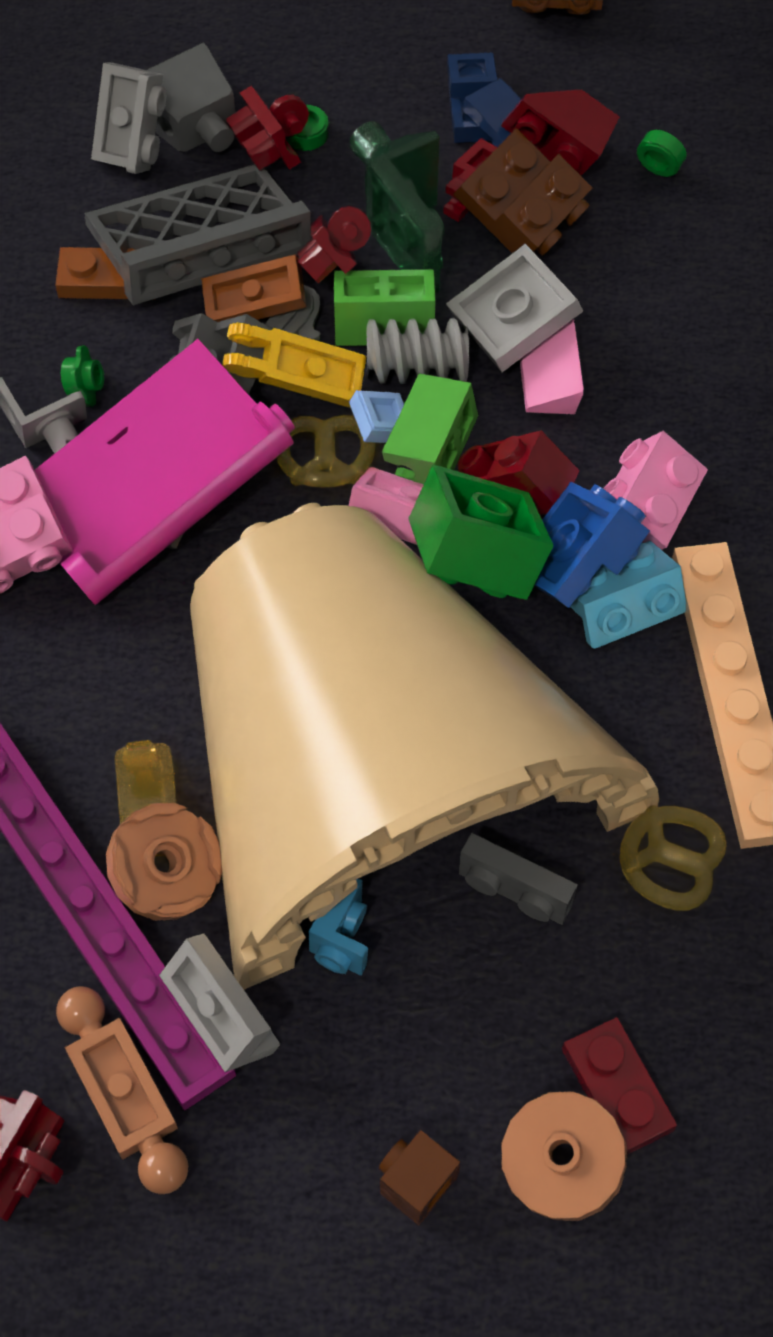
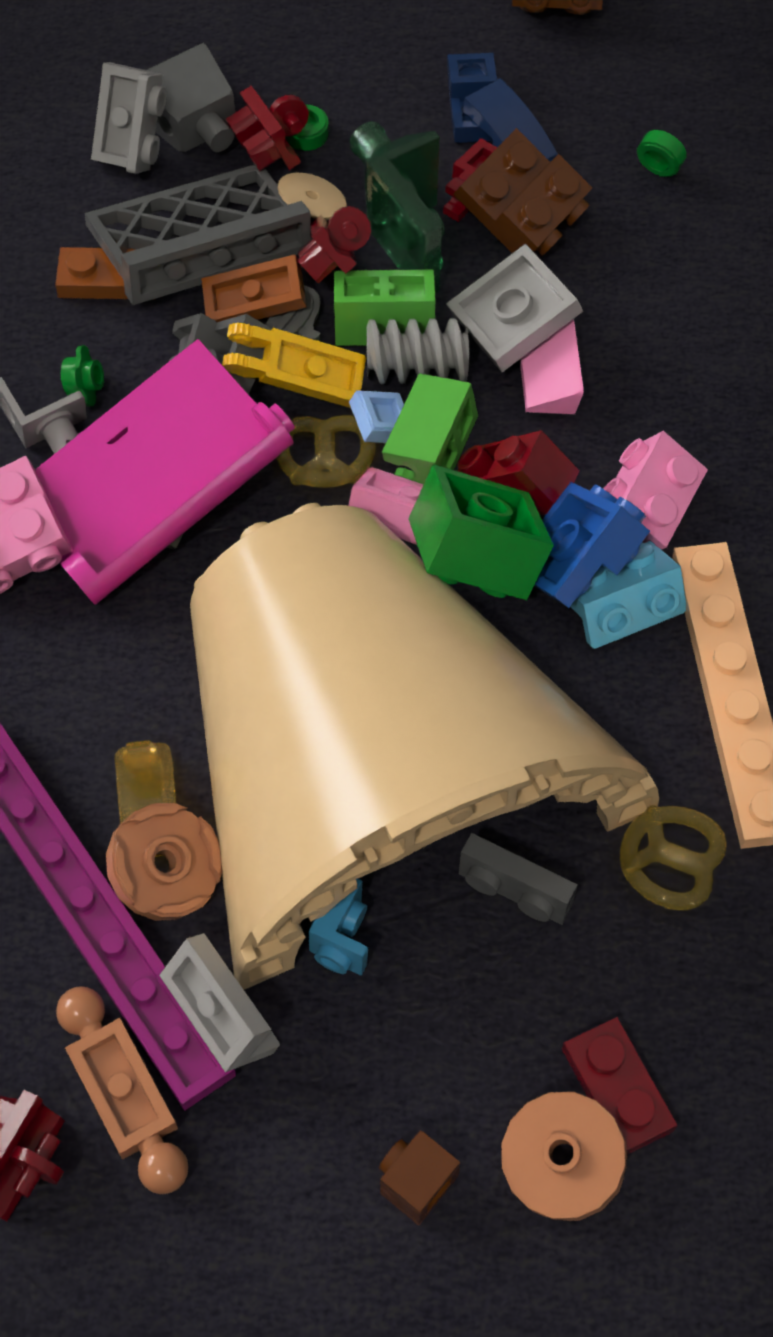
dark red slope [501,89,619,176] -> none
none -> tan piece [278,173,347,219]

